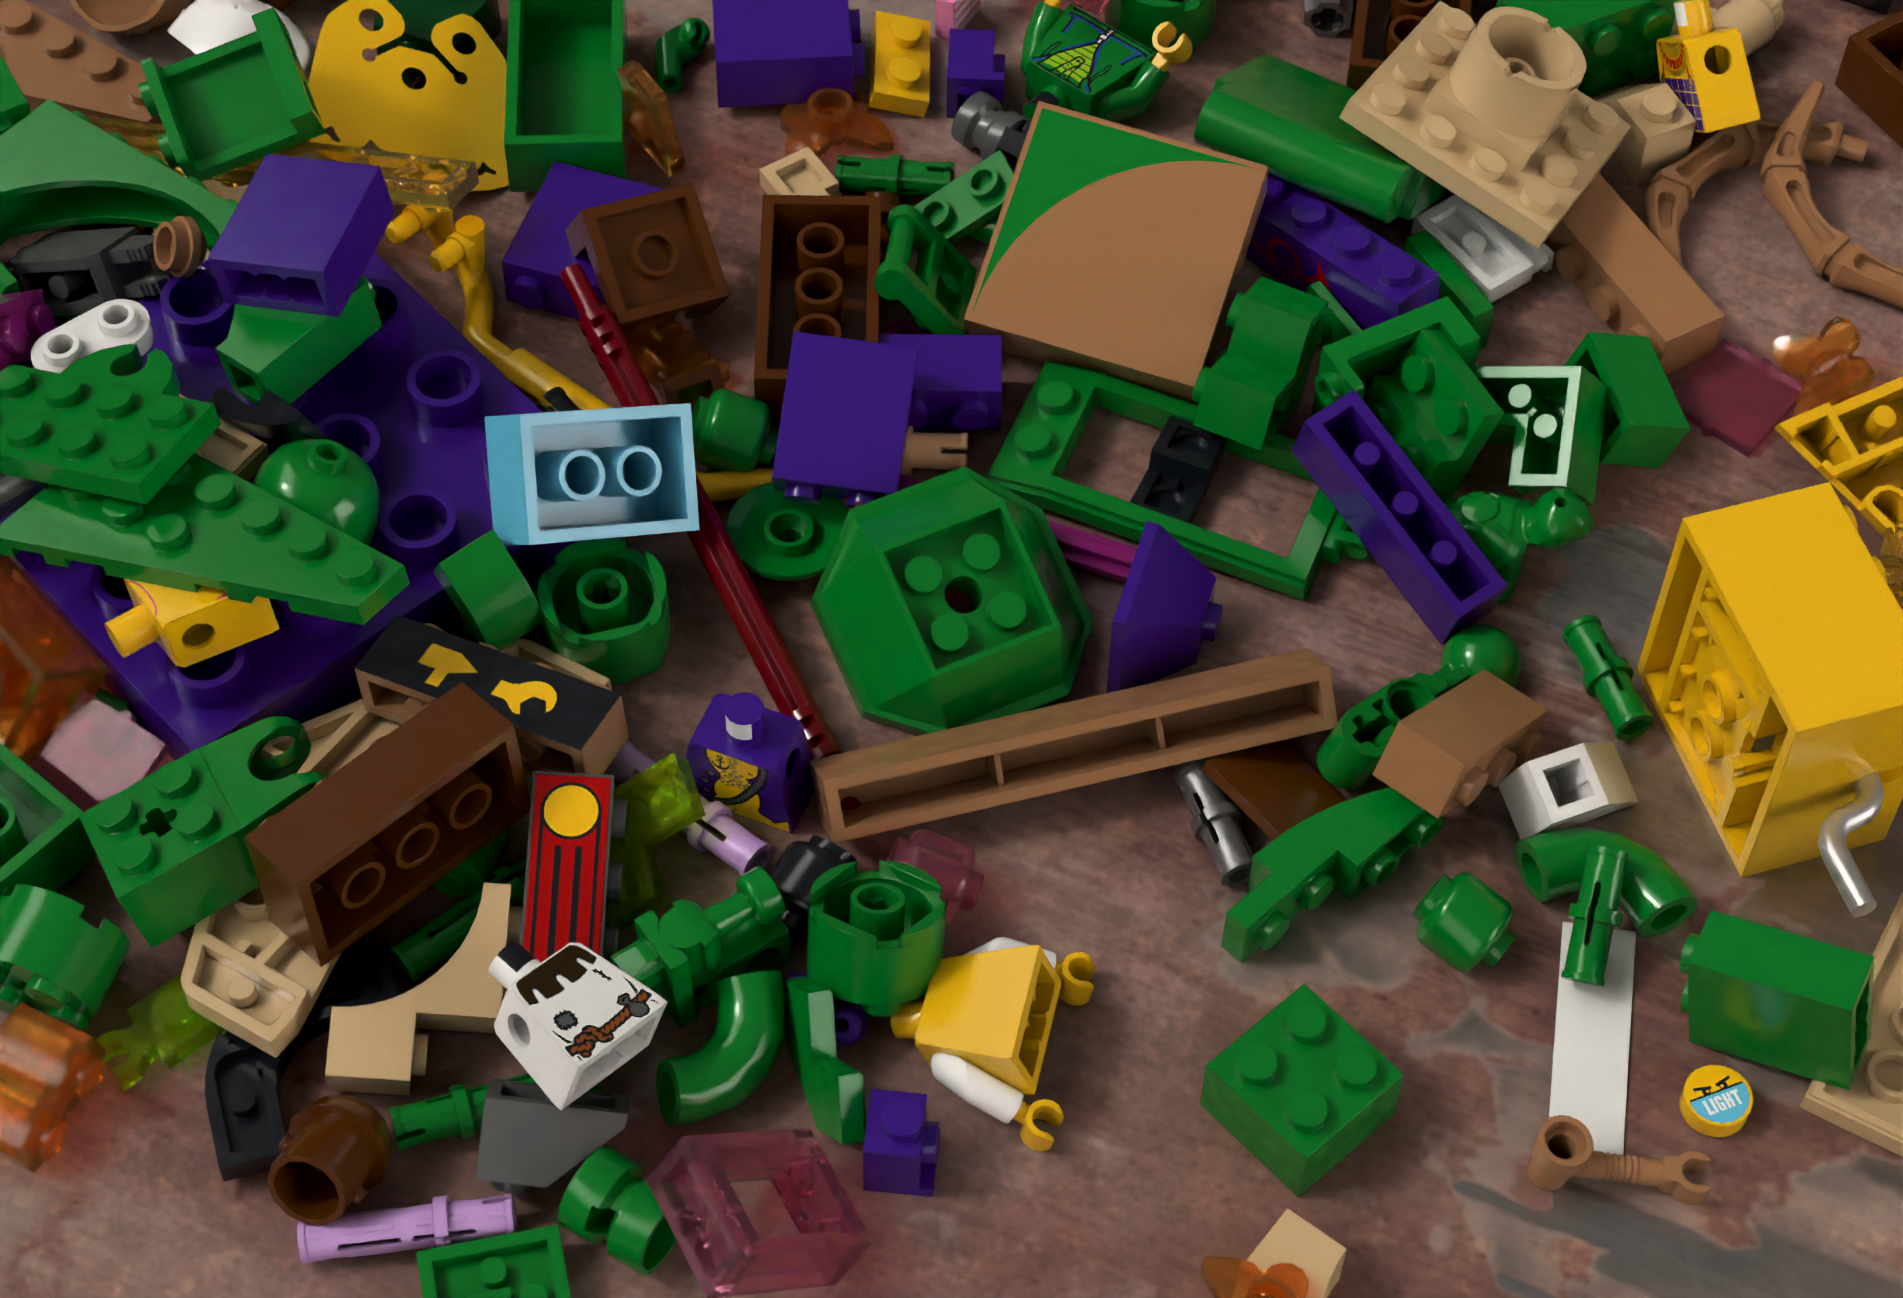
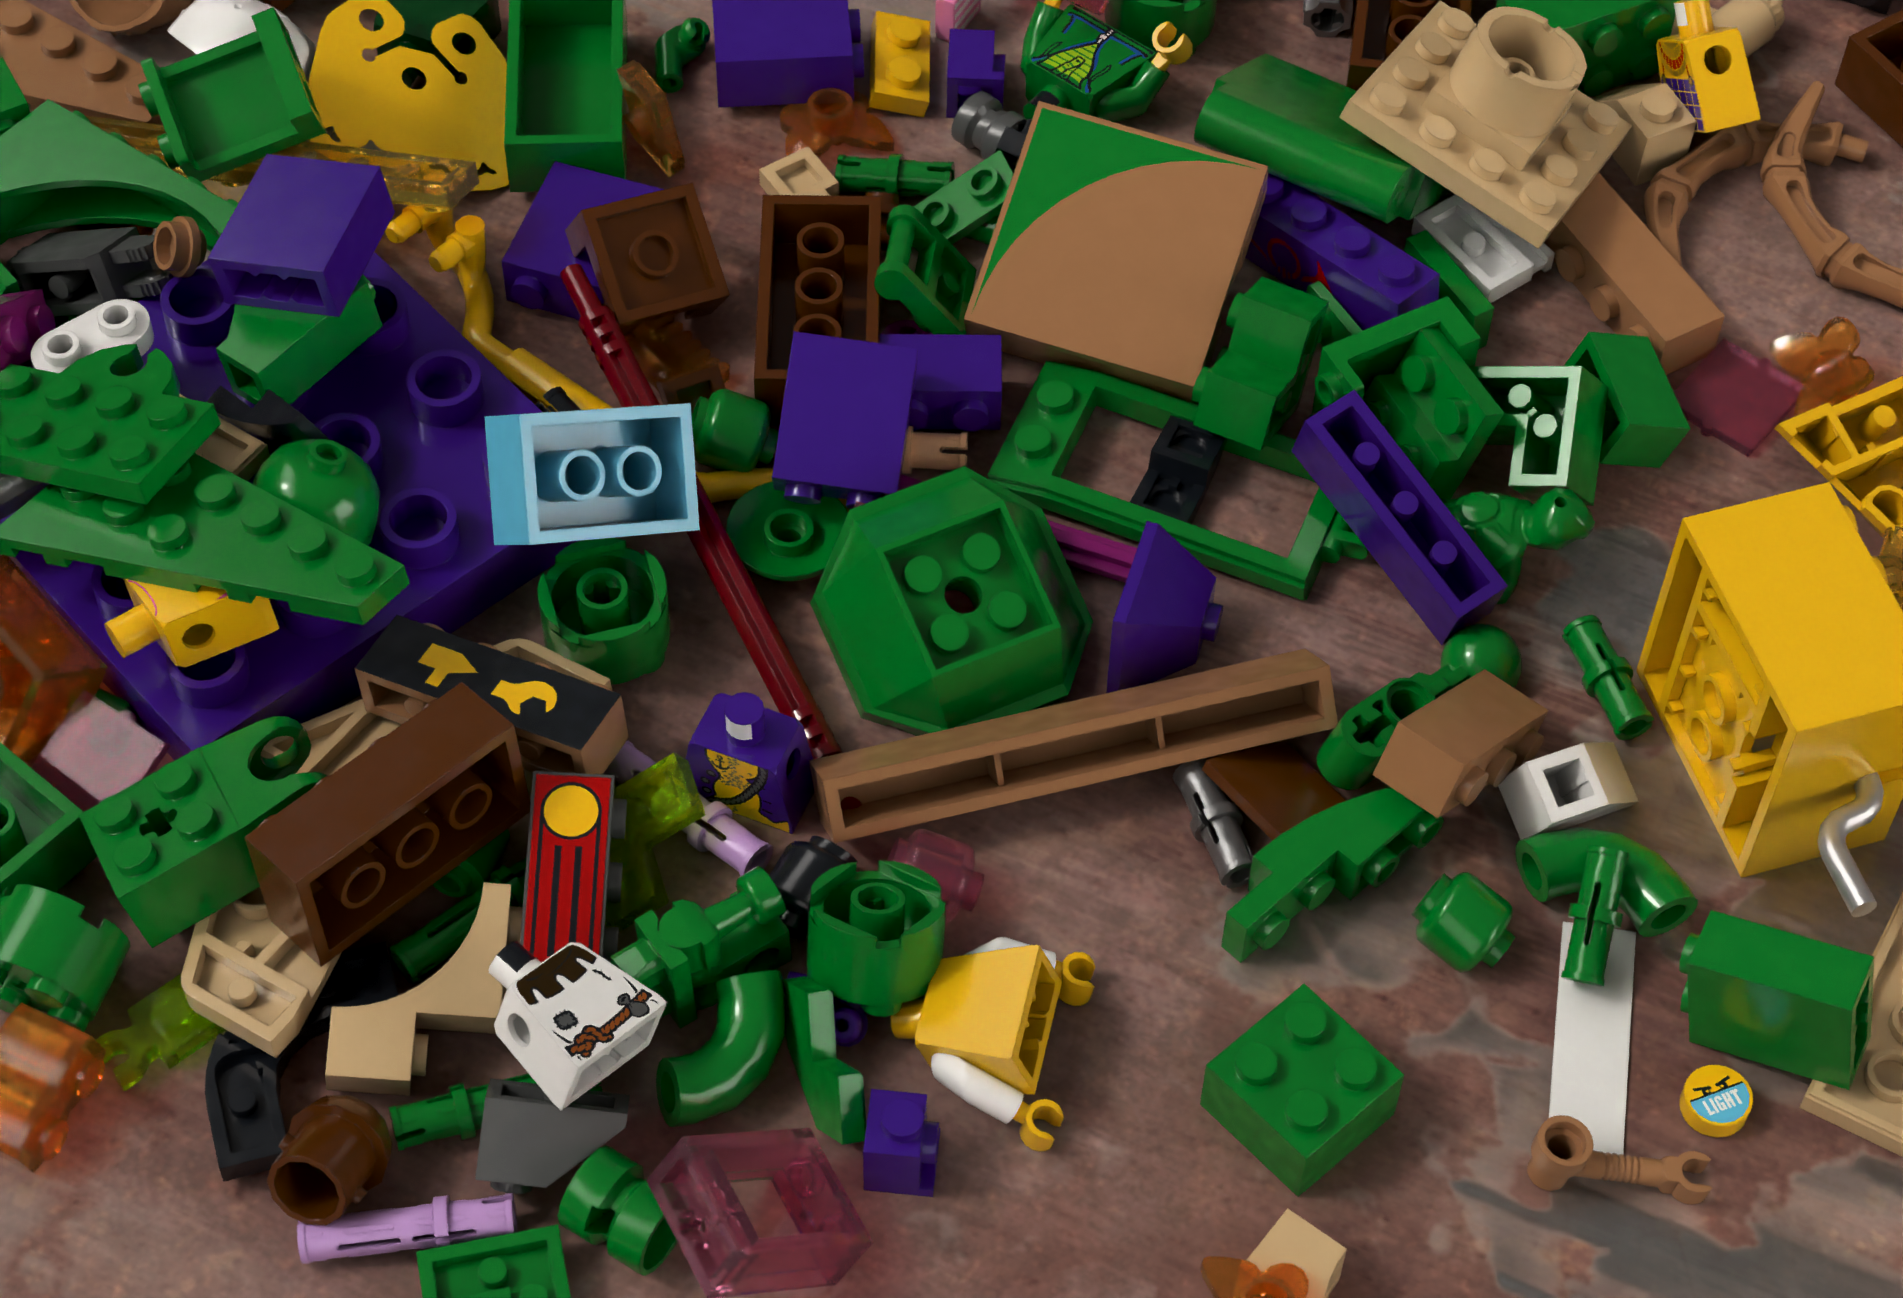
green brick [433,529,542,651] -> none

